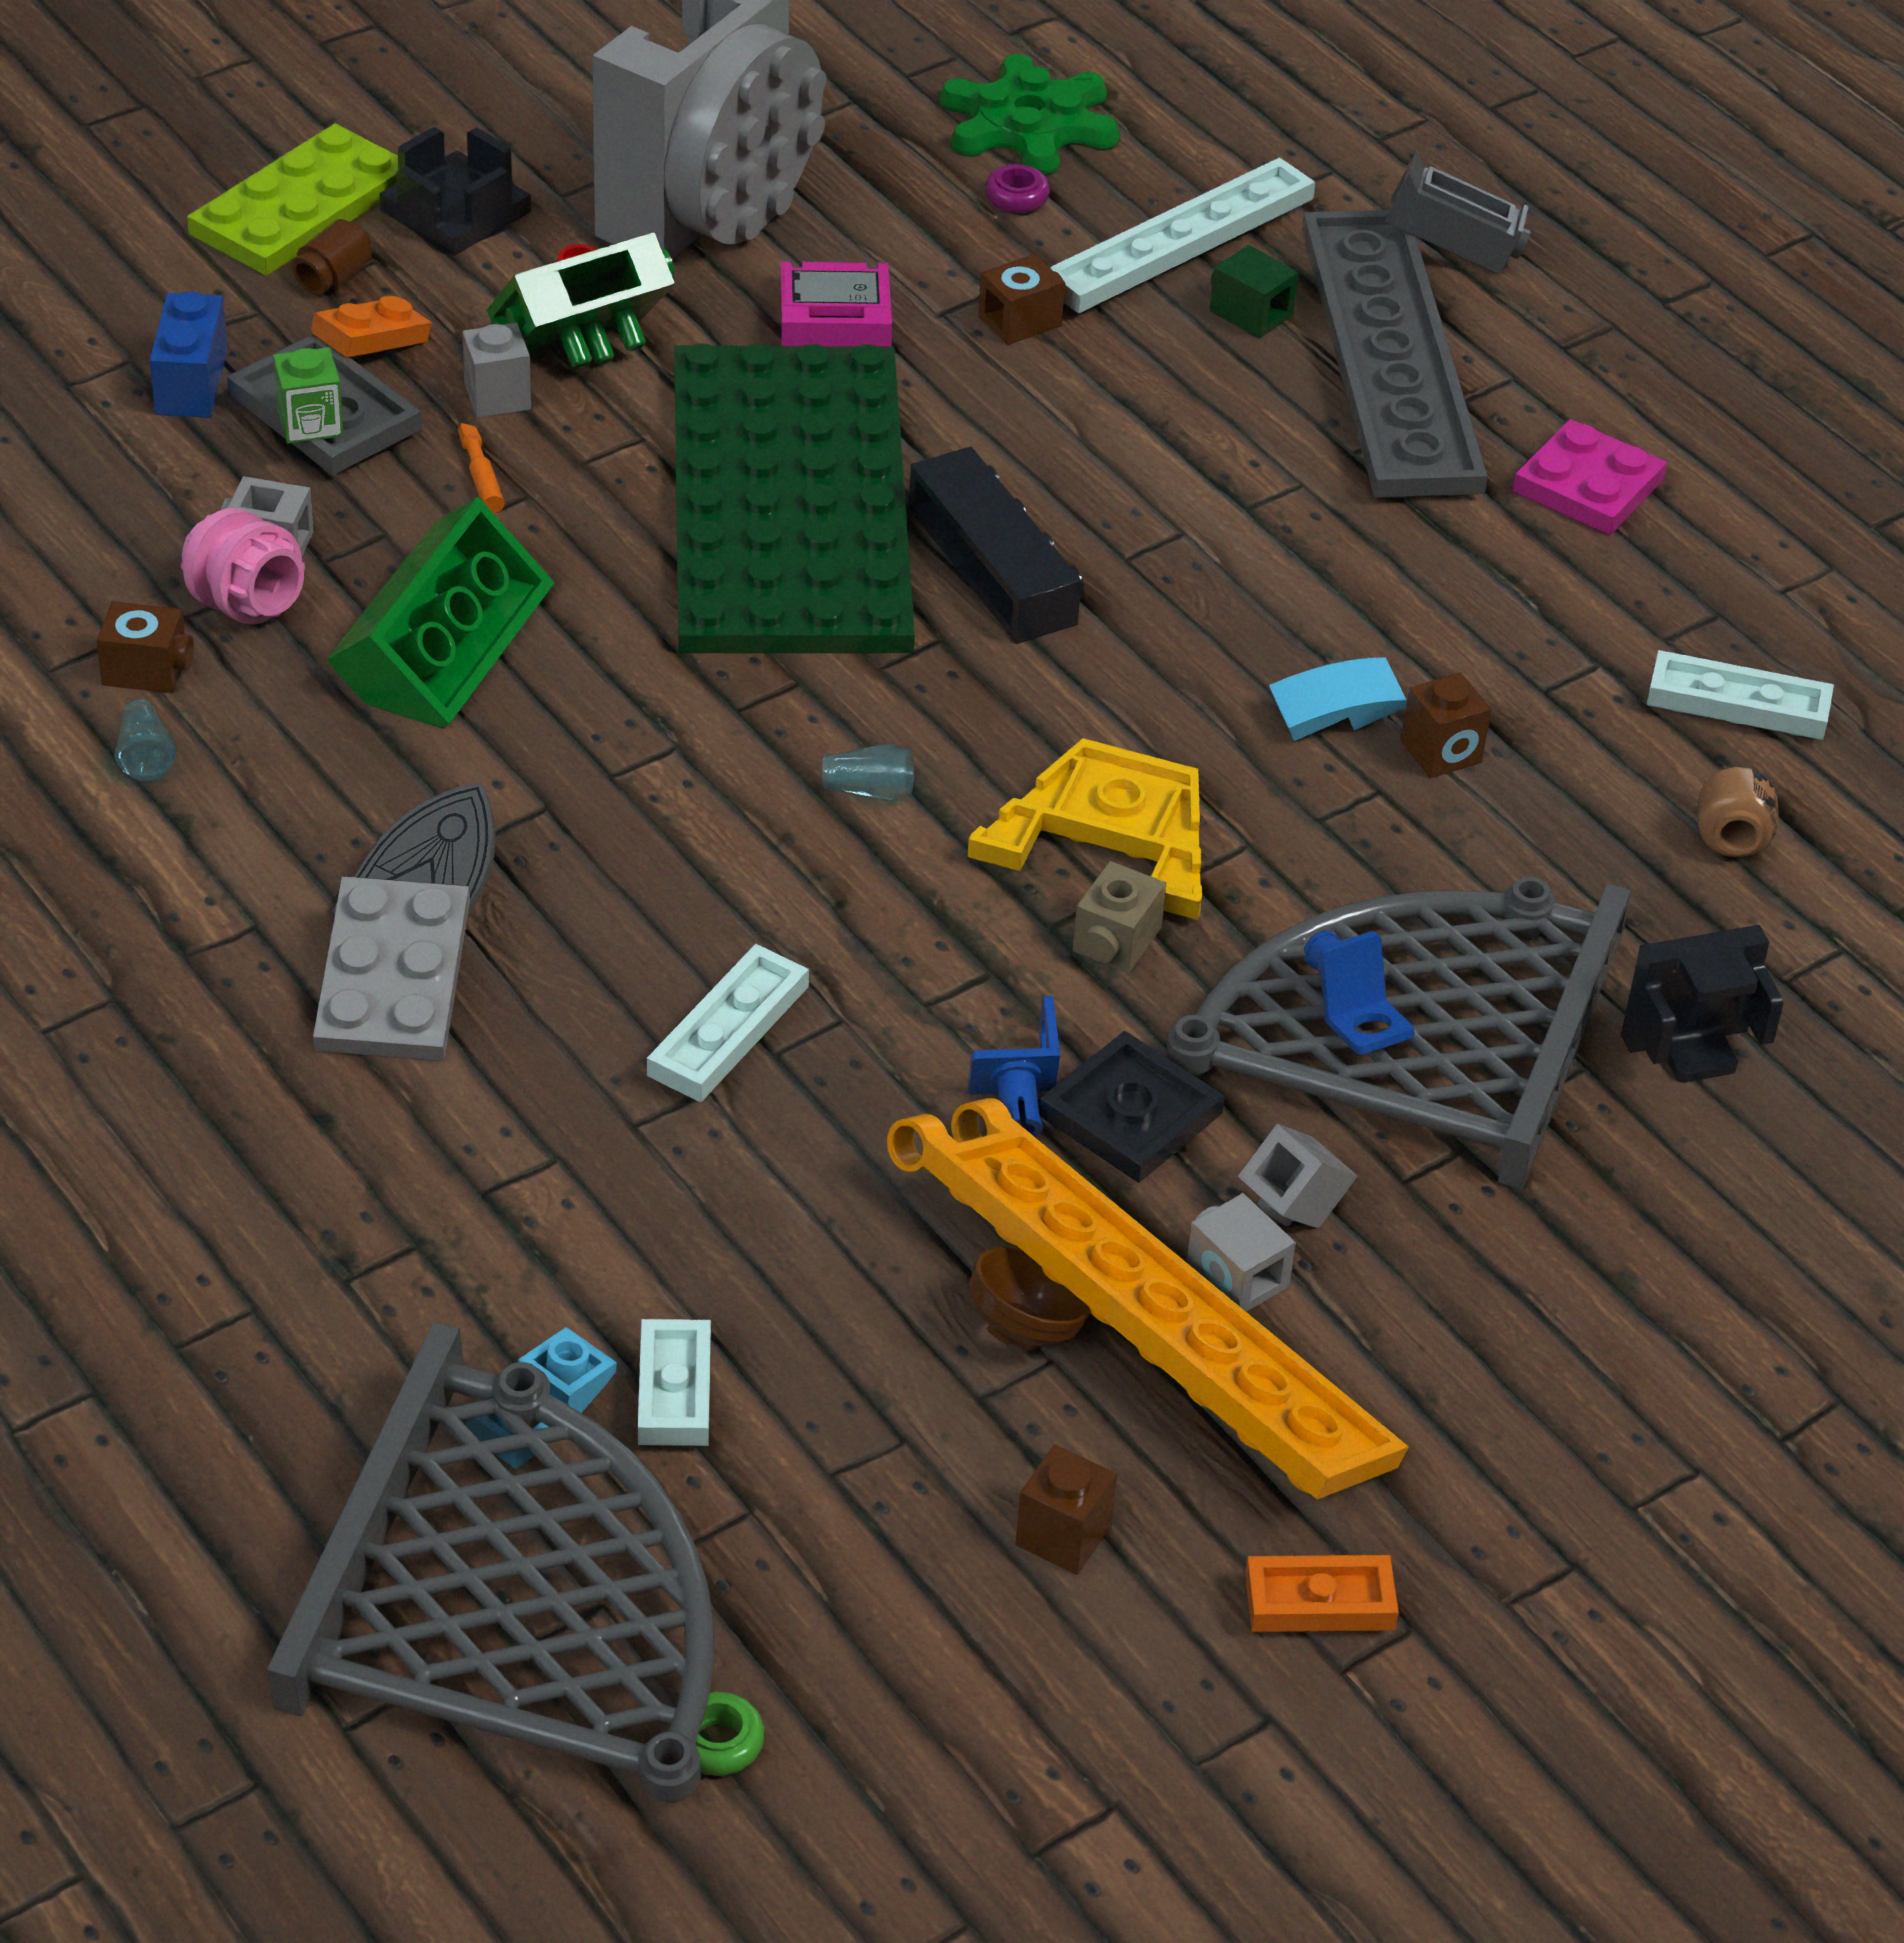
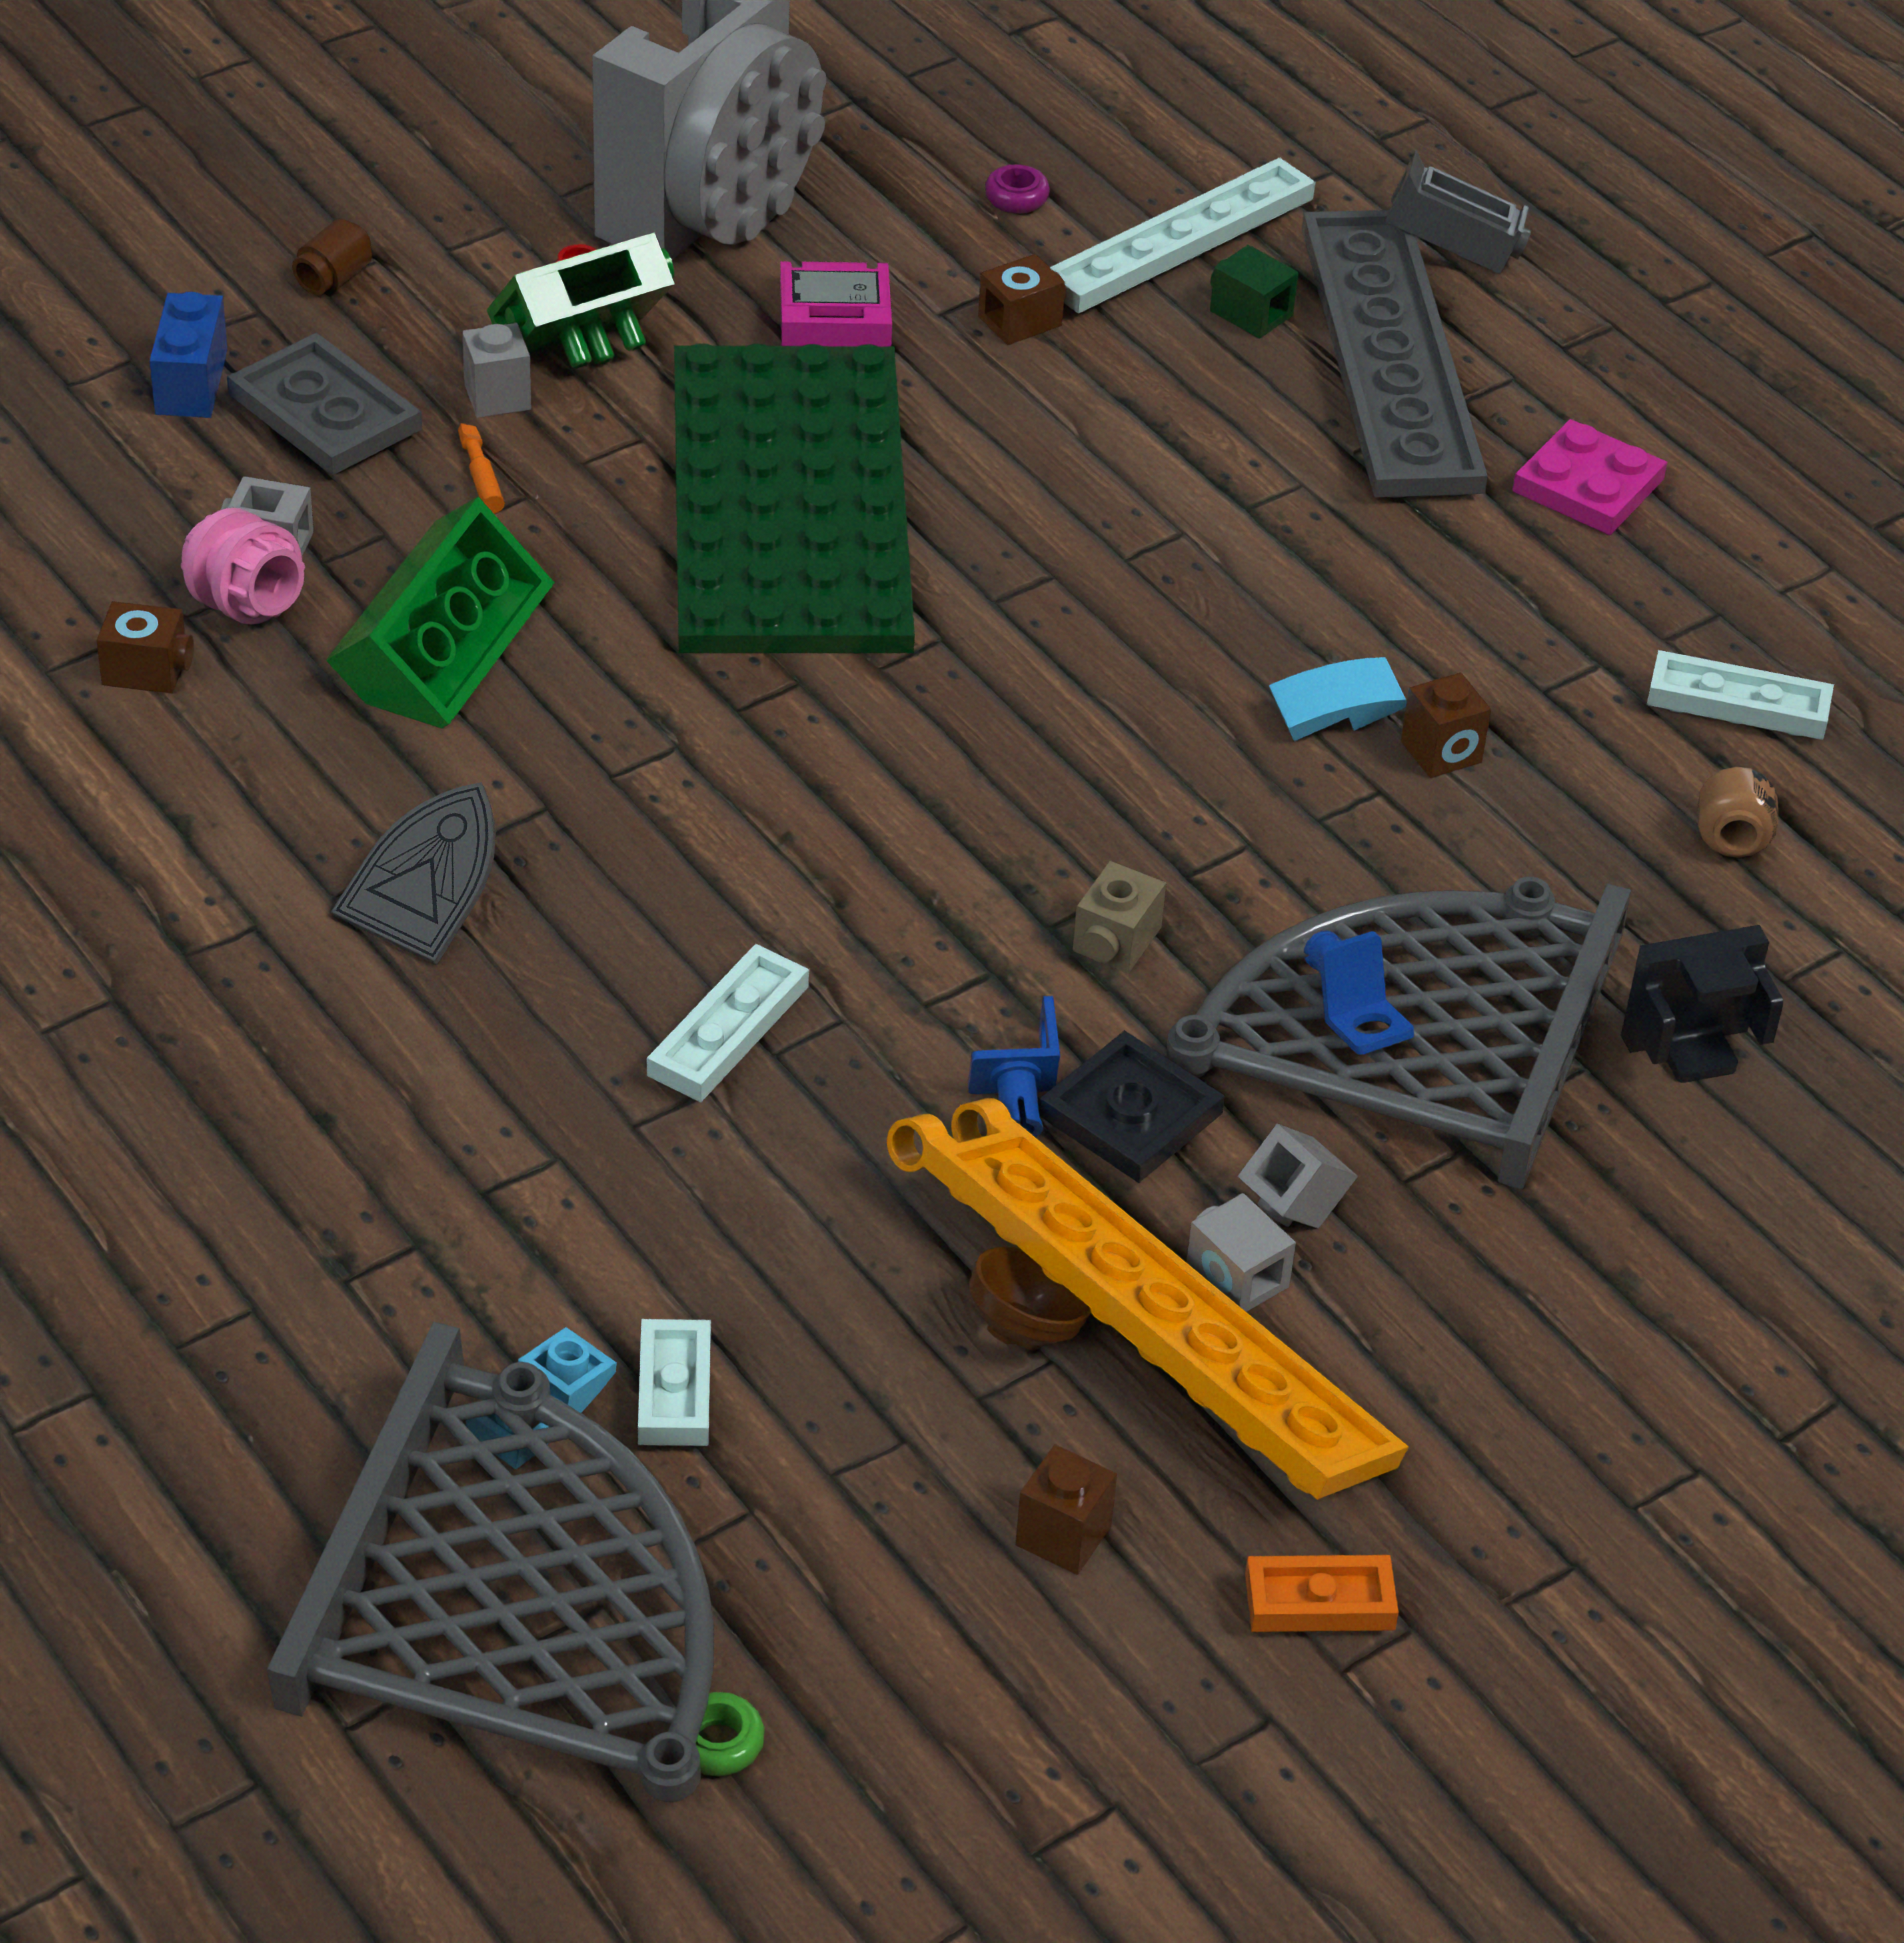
clear light blue cone [114,700,177,781] -> none
lime plate [187,123,399,276] -> none
bright green brick [273,347,344,444] -> none
orange plate [310,296,432,358] -> none
light grey plate [313,877,470,1061] -> none
black panel [380,127,531,256] -> none
clear light blue cone [822,741,914,802] -> none
black brick [908,446,1084,644] -> none
green plate [938,54,1120,175] -> none
yellow wing [968,738,1202,920] -> none

